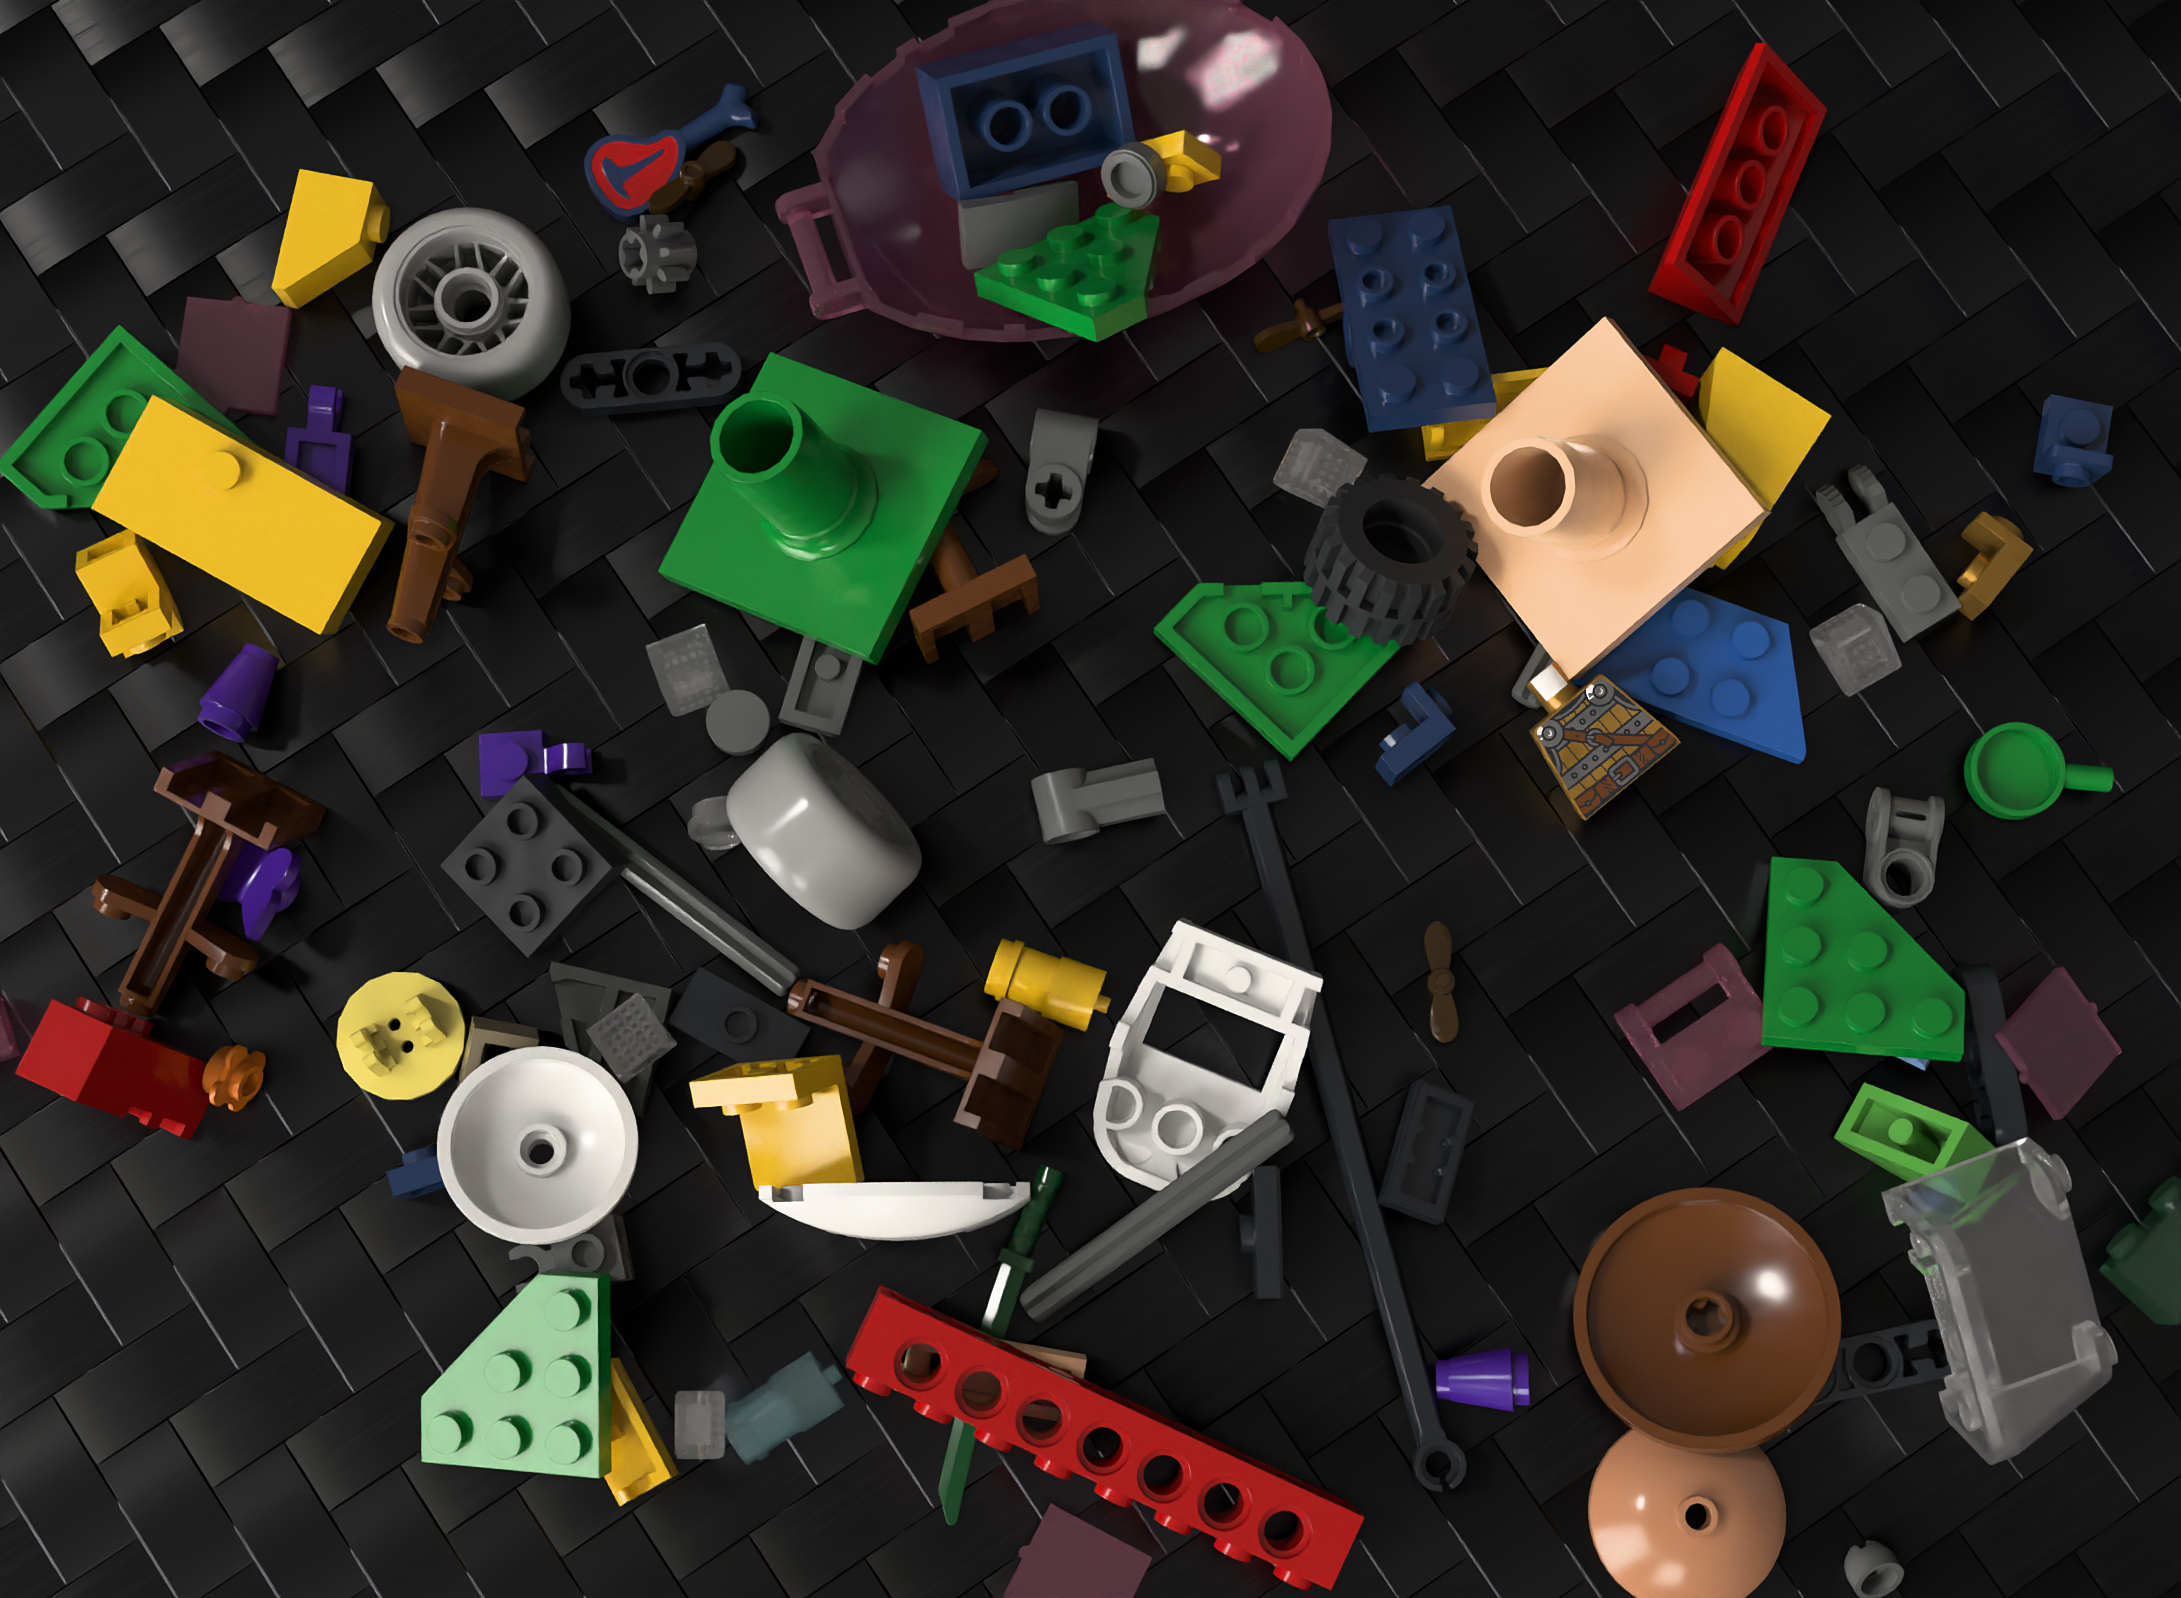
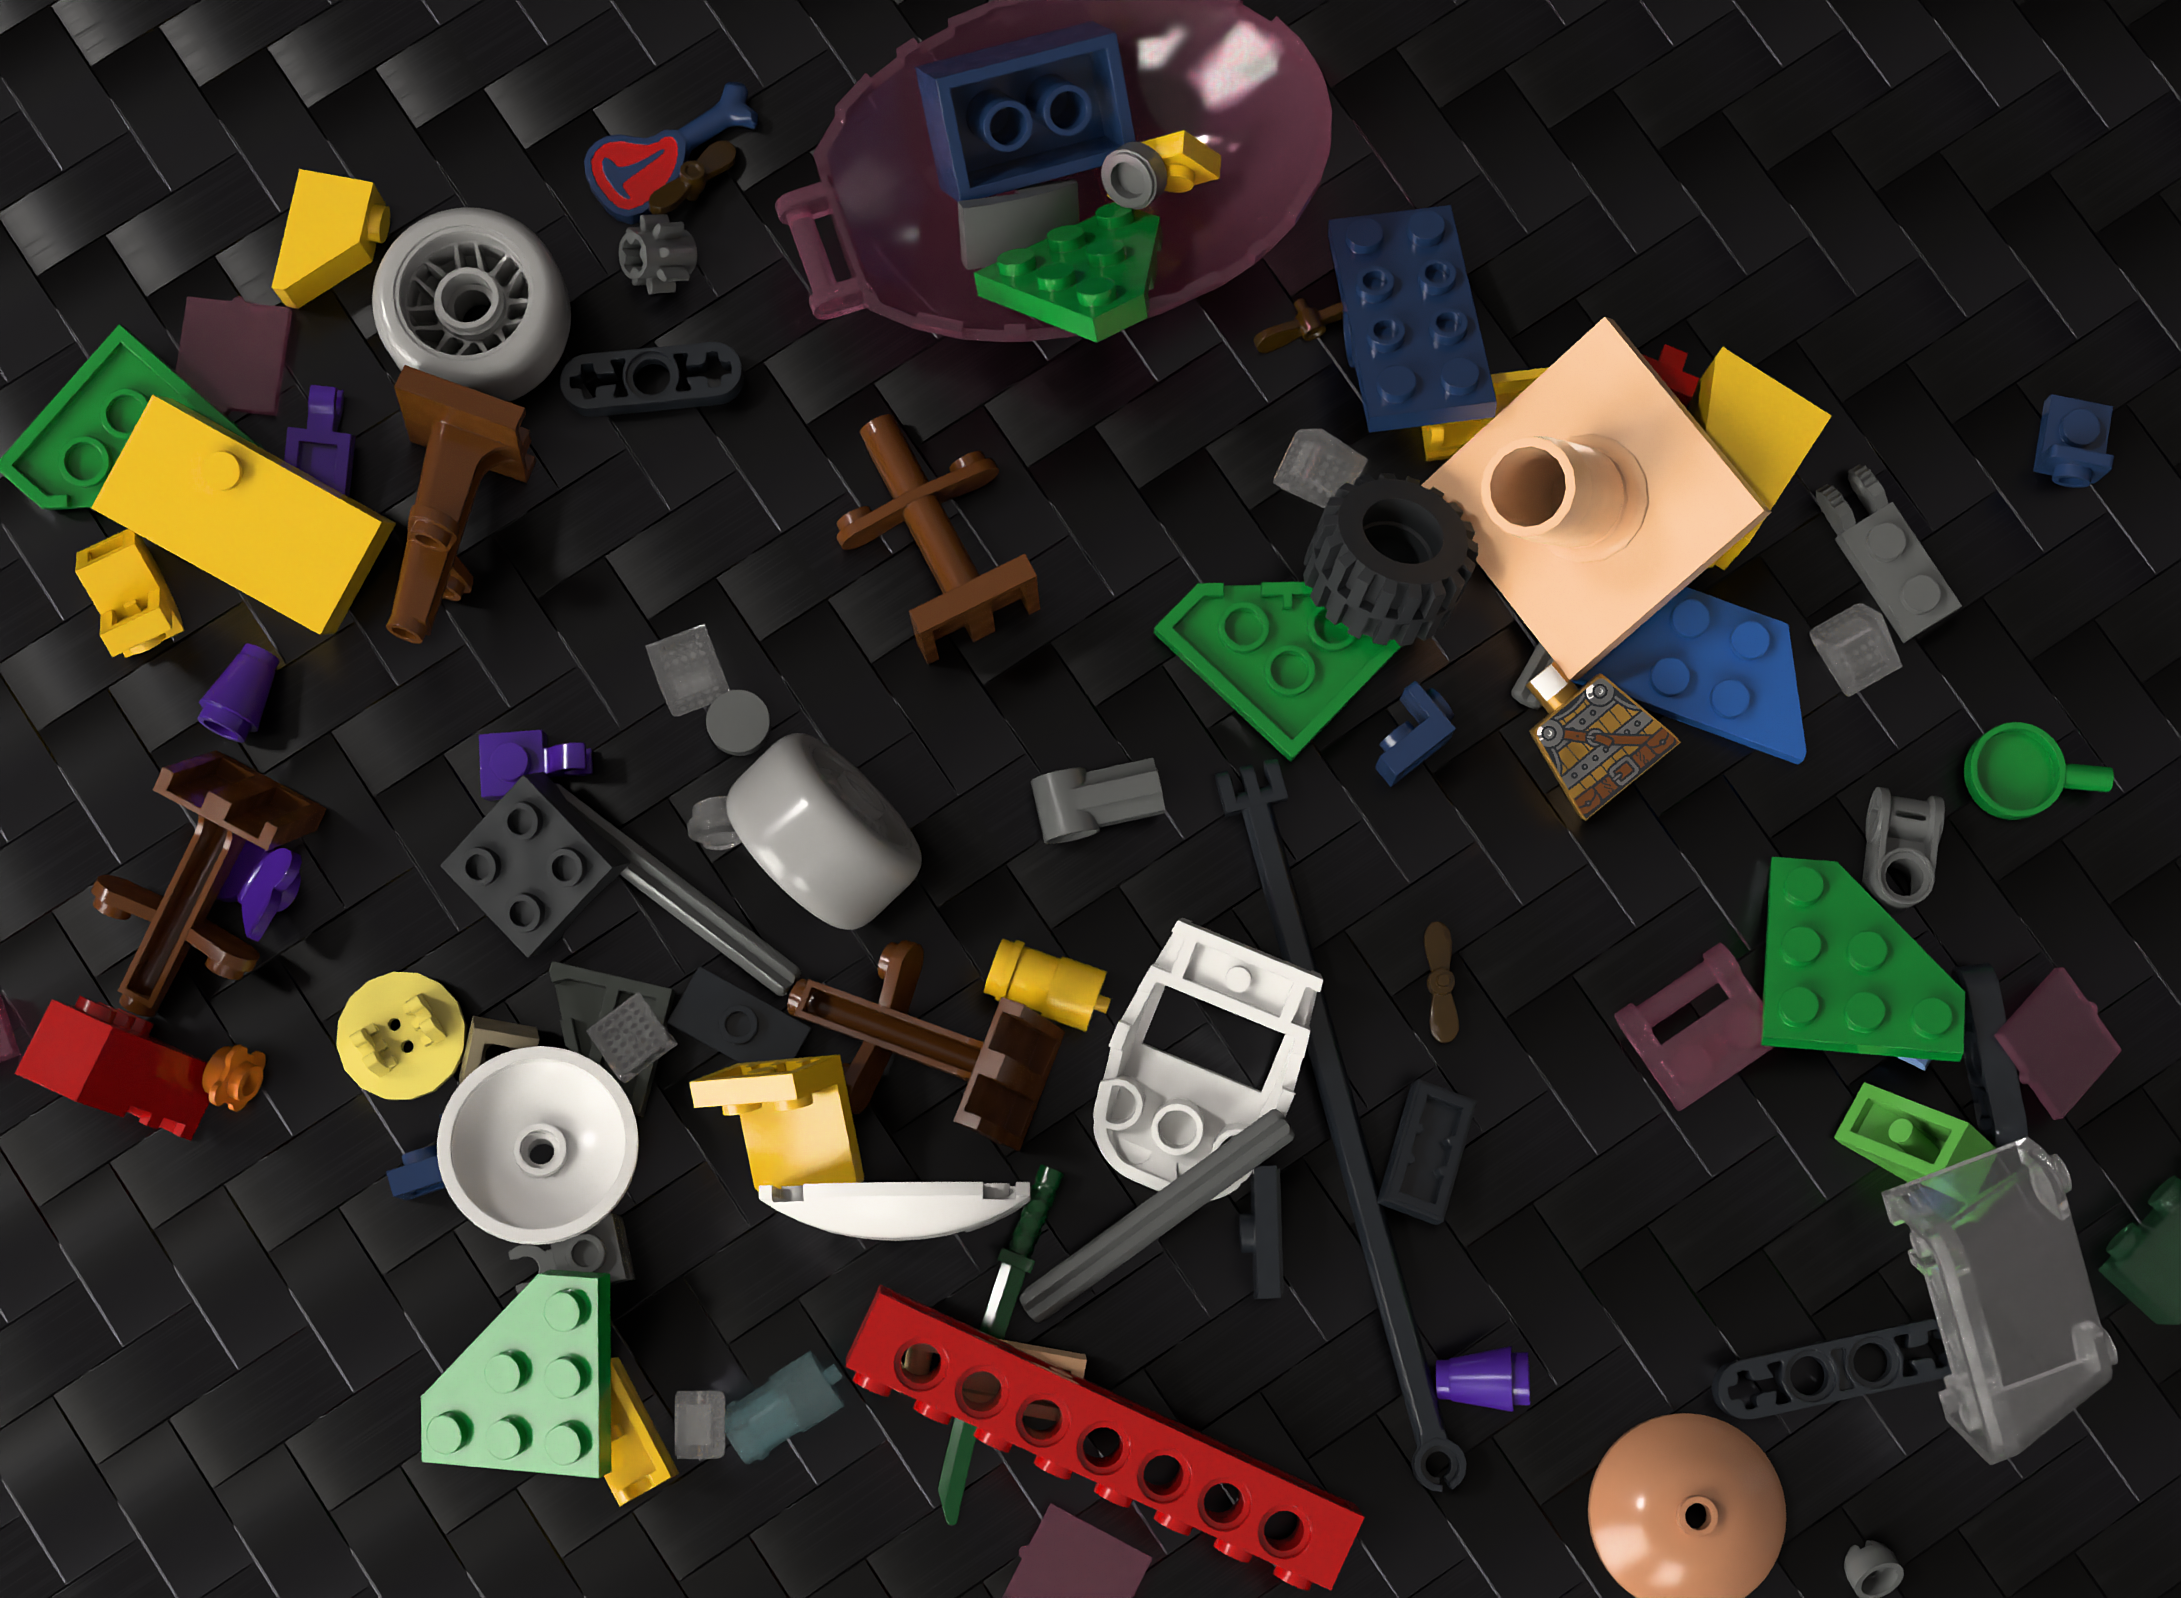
green piece [658,352,989,665] -> none
dark grey hinge [779,636,865,740] -> none
dark grey piece [1025,408,1100,536] -> none
reddish brown dish [1573,1187,1842,1454] -> none
red slope [1648,43,1828,325] -> none
pearl gold bracket [1956,511,2034,621] -> none

